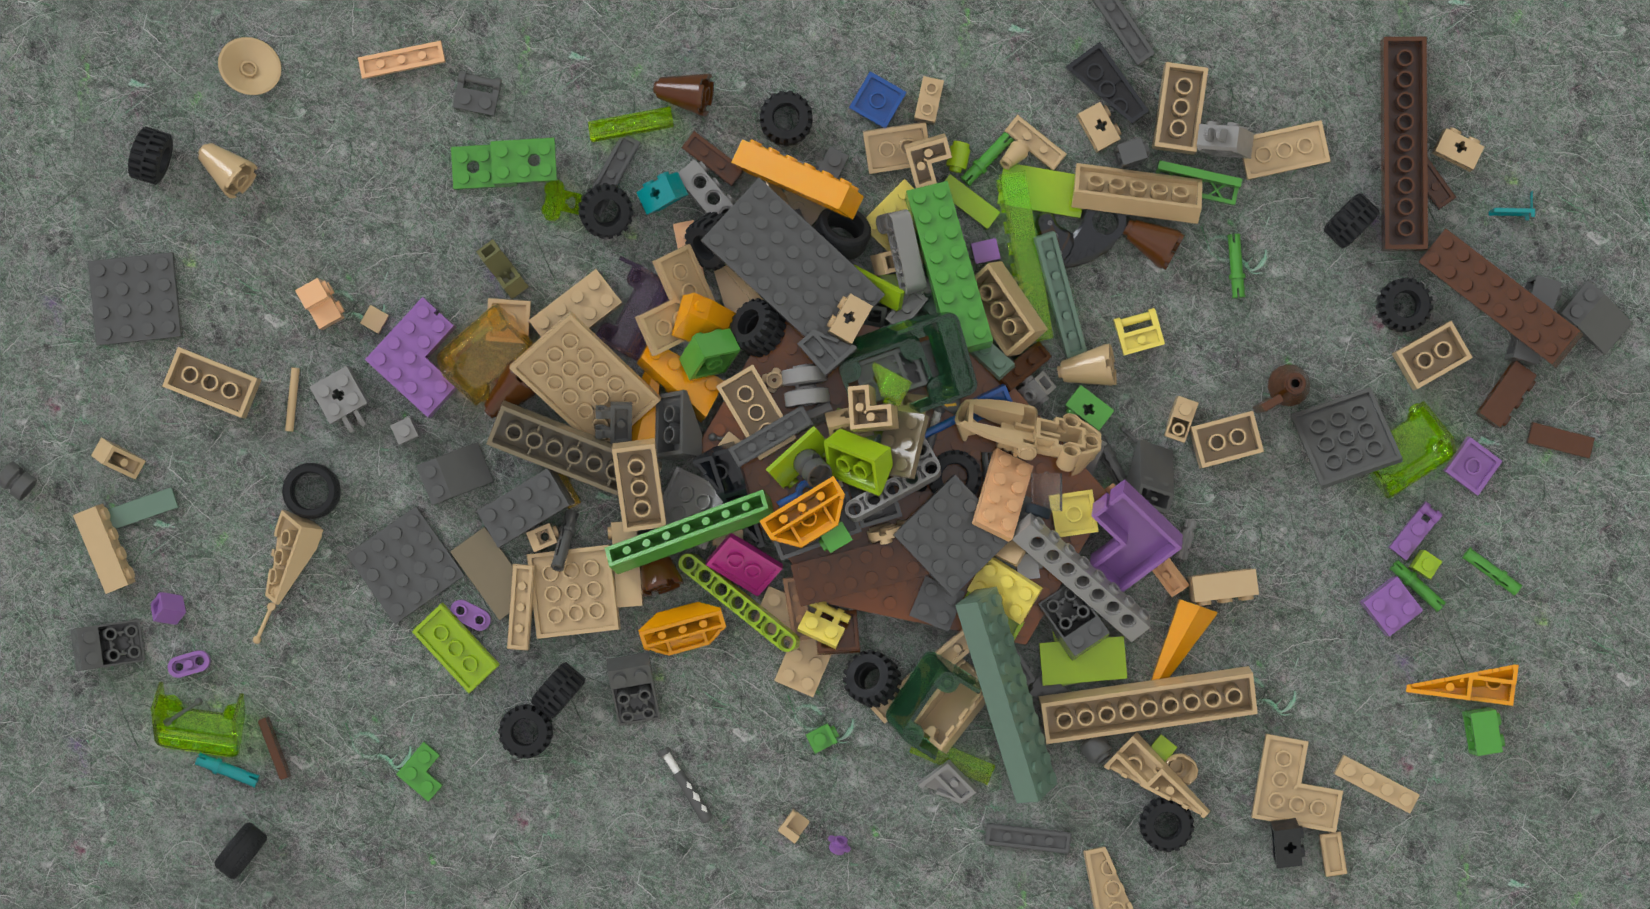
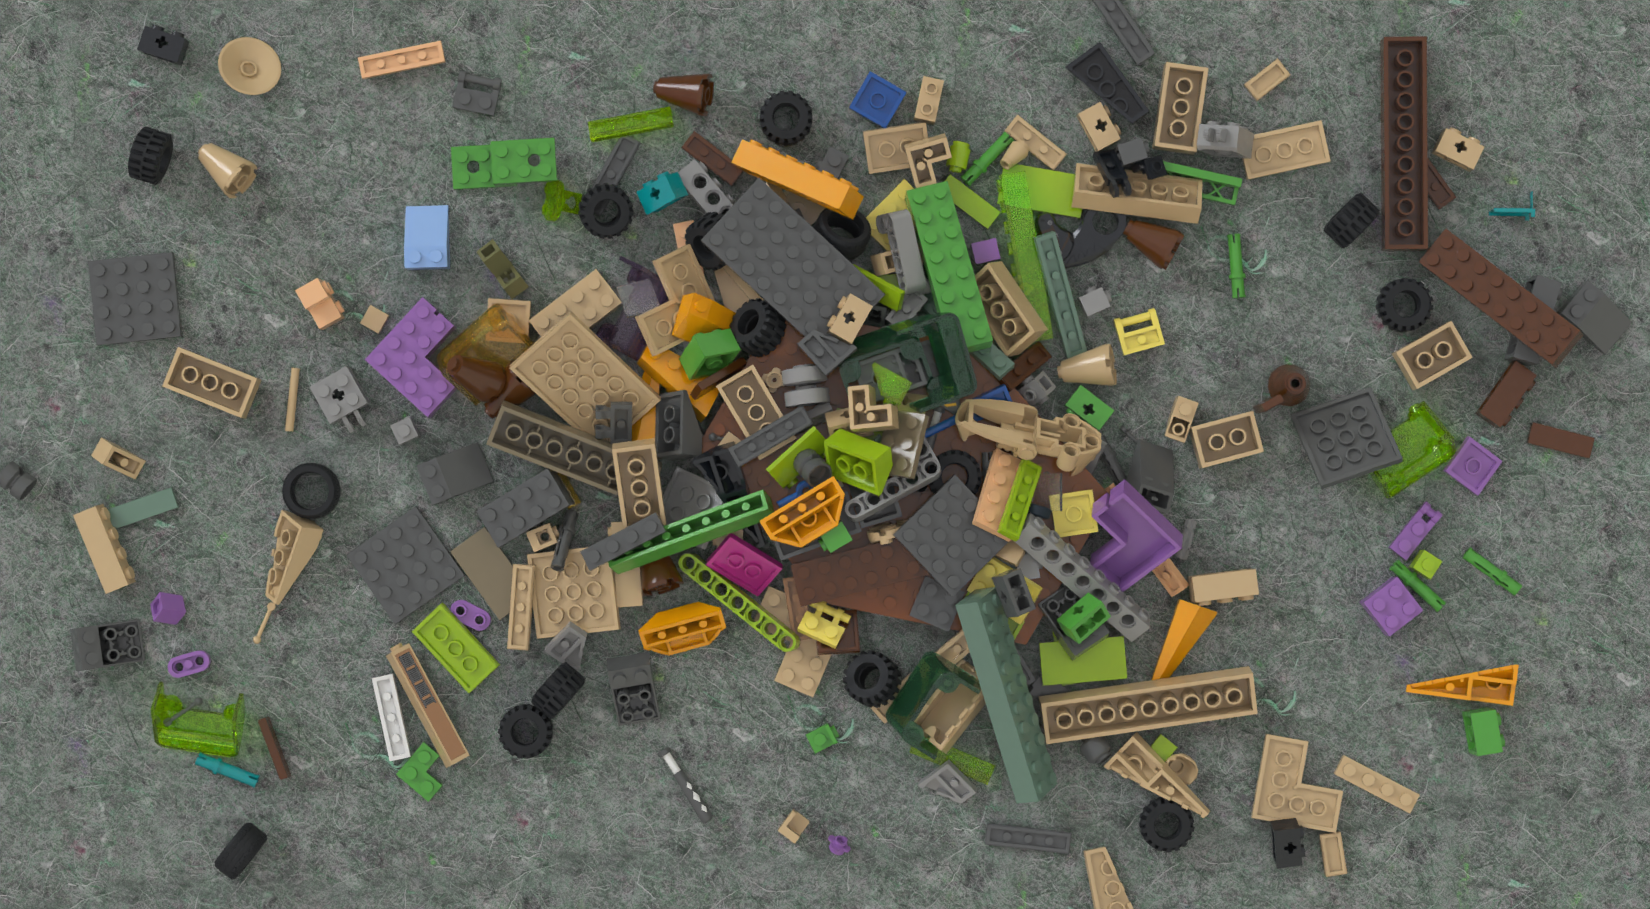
none -> black brick [137,24,189,66]
none -> white plate [372,673,411,761]
none -> brick [386,643,470,768]
none -> light blue slope [404,205,450,270]
none -> reddish brown cone [447,355,506,403]
none -> light grey wing [544,621,587,672]
none -> dark grey plate [580,512,667,571]
none -> clear piece [616,278,659,319]
none -> reddish brown tile [690,357,747,400]
none -> dark grey brick [992,568,1036,618]
none -> lime tile [997,459,1042,542]
none -> bright green brick [1057,592,1111,644]
none -> light grey brick [1077,286,1112,318]
none -> black hinge [1092,149,1132,198]
none -> black bracket [1131,155,1167,180]
none -> tan tile [1244,58,1290,102]

